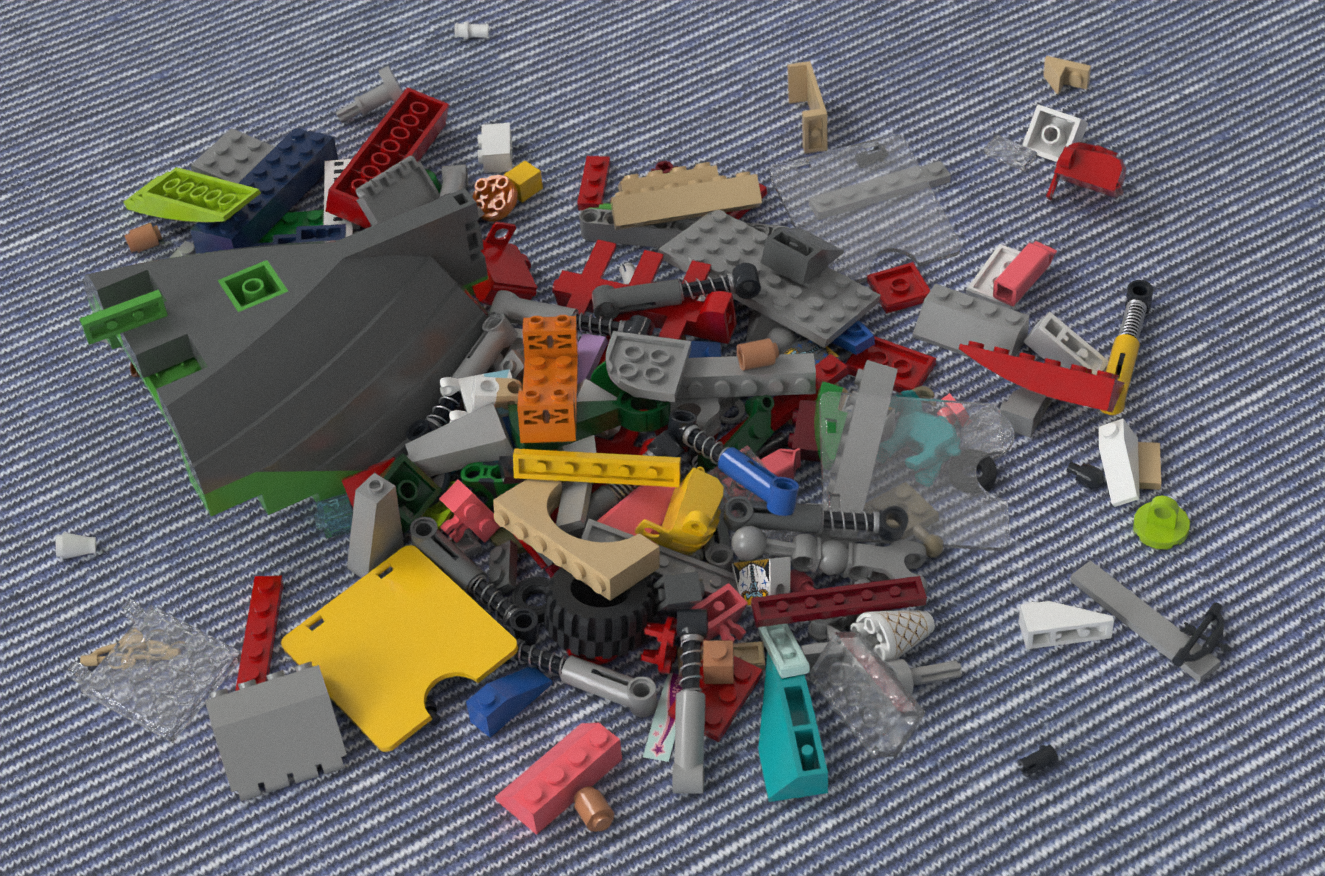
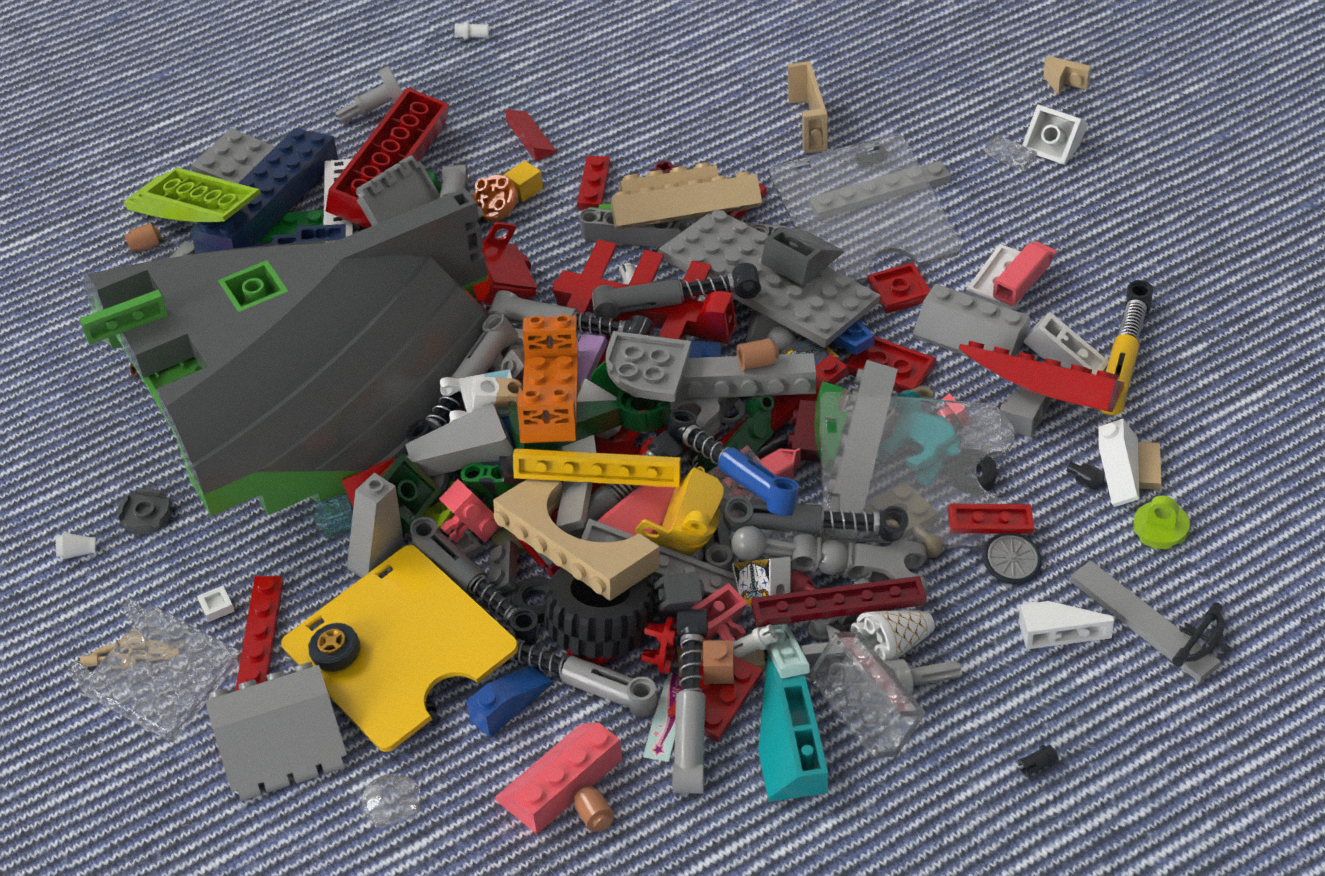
white brick [478,123,512,173] -> none
red piece [1046,142,1126,201] -> none
none -> dark grey tile [117,488,172,535]
none -> white plate [197,586,234,622]
none -> black wheel [308,623,360,672]
none -> clear dish [361,774,421,828]
none -> red slope [505,109,556,161]
none -> white pin [733,624,778,658]
none -> red plate [947,503,1035,534]
none -> light grey wheel [983,533,1042,584]

